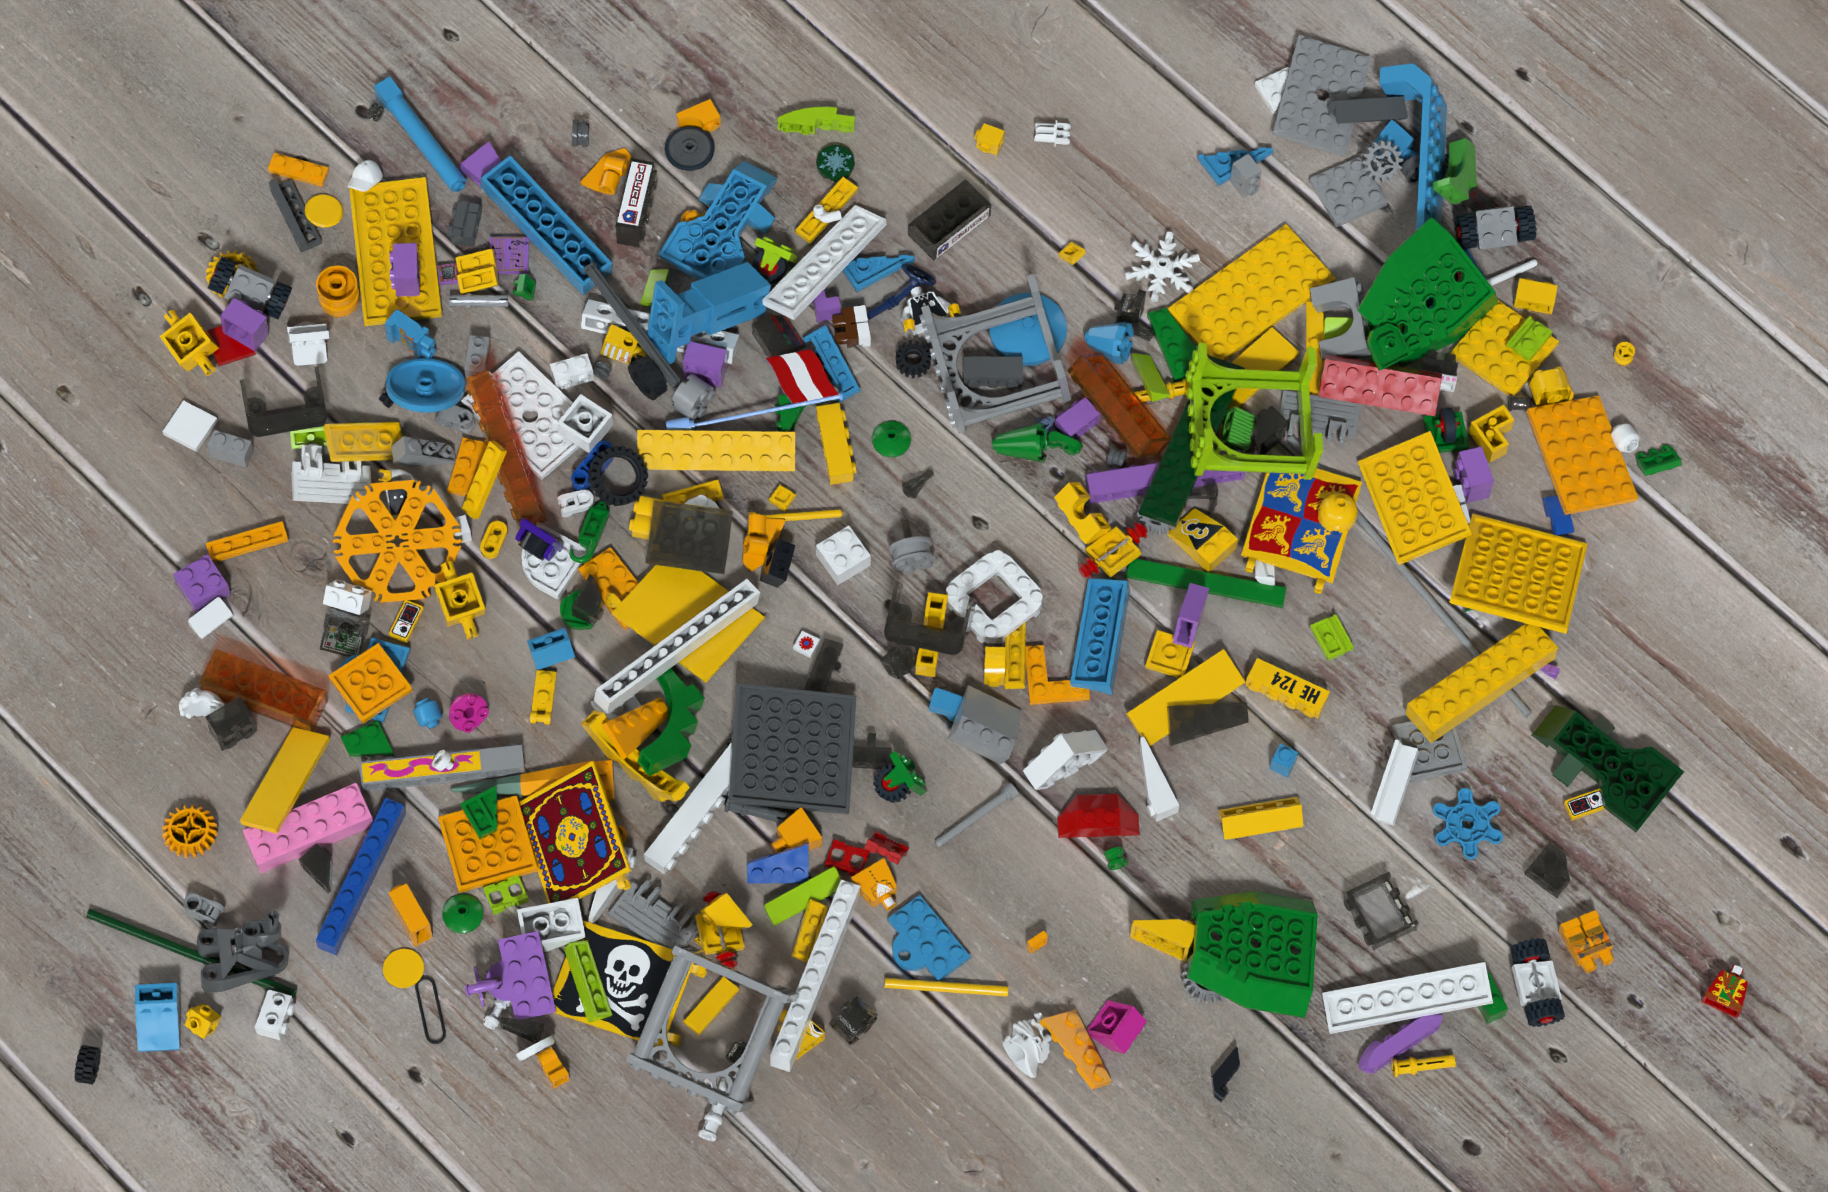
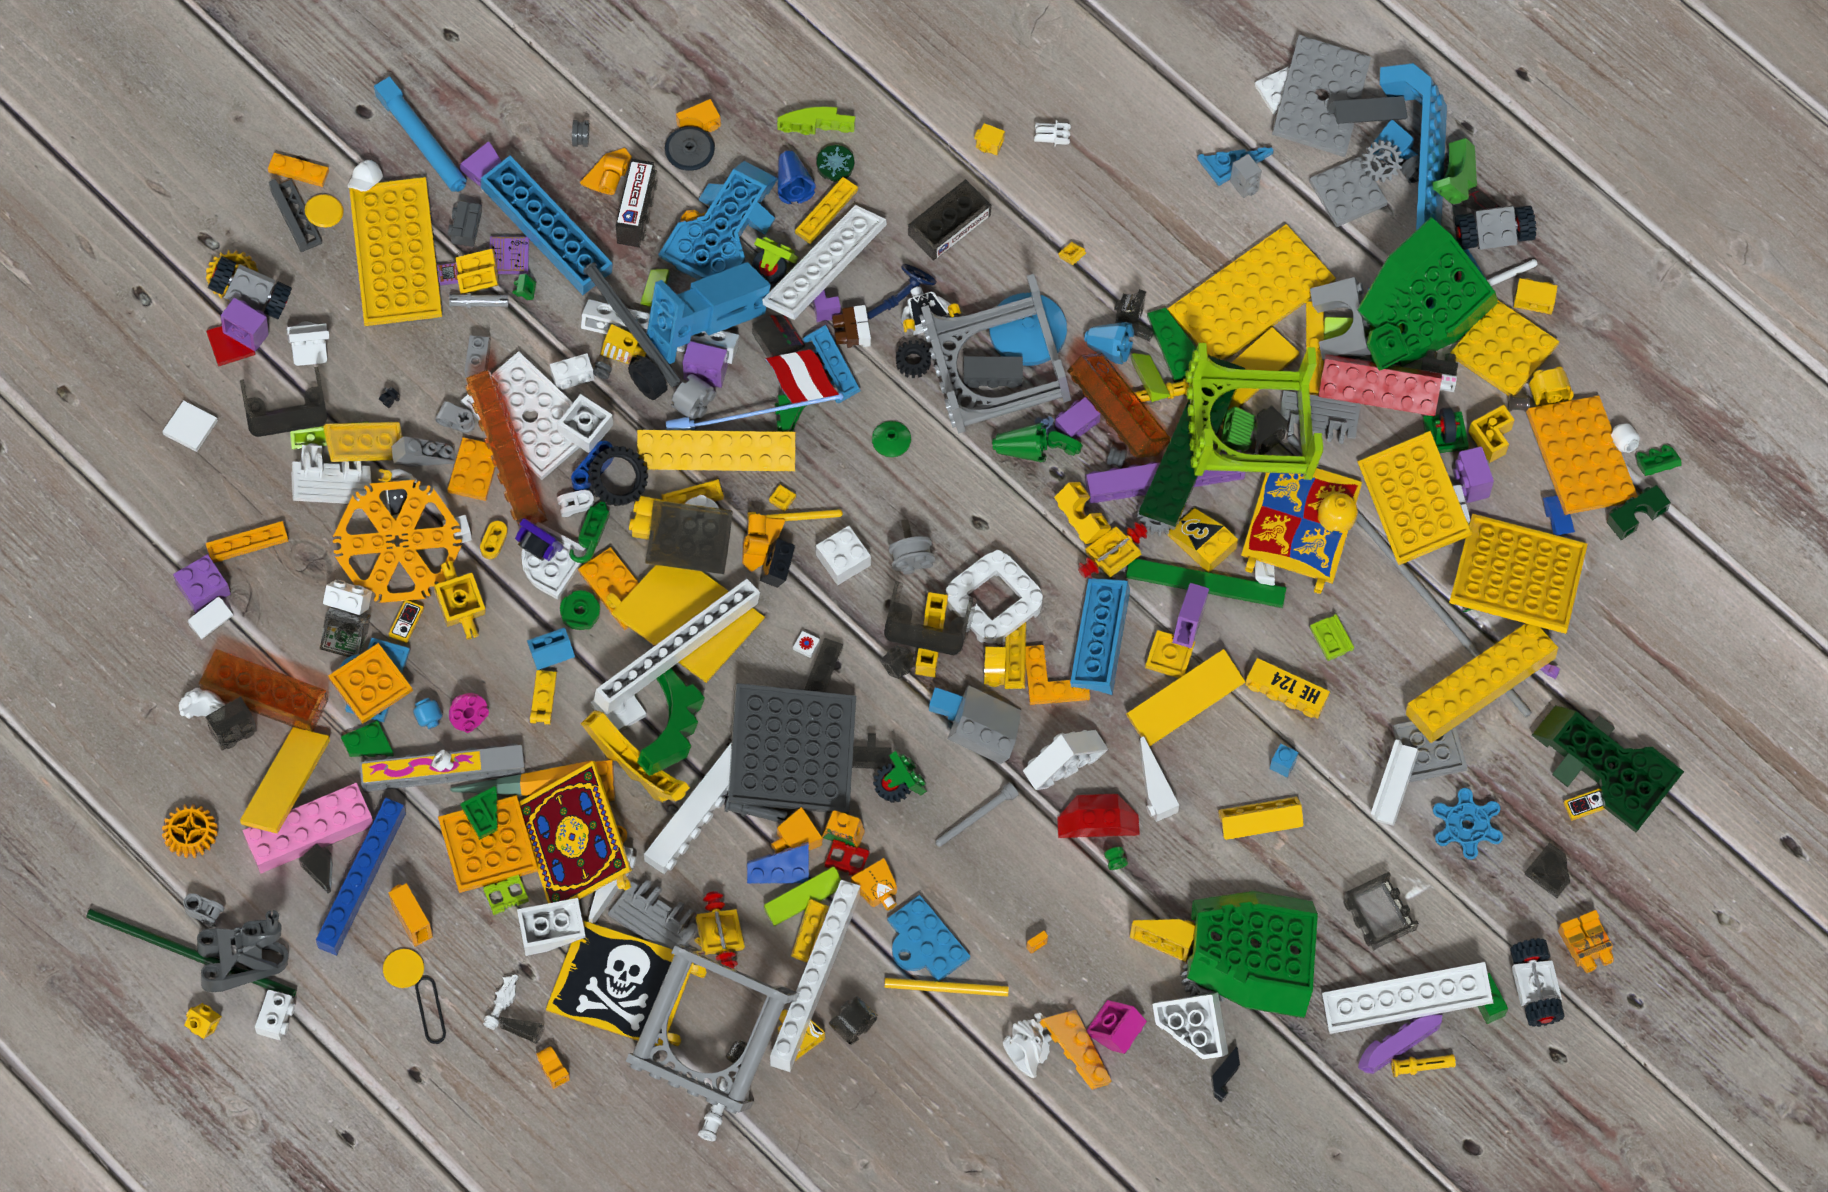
black tyre [74,1045,101,1085] -> none
dark azure slope [135,983,180,1052] -> none
yellow brick [159,310,219,376] -> none
light grey brick [207,430,254,468] -> none
light orange wheel [316,266,360,317] -> none
clear smoke bush [367,103,384,122] -> none
dark azure hips [385,309,436,359] -> none
dark azure dish [386,358,465,412] -> none
medium lavender brick [390,243,420,297] -> none
green dish [442,894,483,934] -> none
yellow plate [461,441,507,519] -> none
medium lavender plate [465,931,556,1021] -> none
white tile [516,1035,555,1062] -> none
lime slope [564,940,612,1023] -> none
clear smoke slope [571,575,604,625] -> none
light orange wing [602,697,668,760] -> none
yellow tile [683,976,739,1036] -> none
yellow slope [701,893,753,930] -> none
white arm [813,205,842,223] -> none
yellow brick [816,403,857,485] -> none
dark azure wing [842,255,915,292] -> none
red piece [864,831,910,865] -> none
clear smoke cone [902,469,934,499] -> none
white piece [1124,232,1200,302] -> none
clear smoke wing [1167,702,1249,746] -> none
clear smoke plant [1189,482,1219,515] -> none
lime plate [1506,316,1553,362] -> none
yellow wheel [1614,342,1635,366] -> none
torso [1701,965,1748,1018] -> none
none -> blue cone [778,151,816,204]
none -> light orange torso [822,810,865,849]
none -> white brick [1152,992,1228,1059]
none -> dark green arch [1607,485,1671,540]

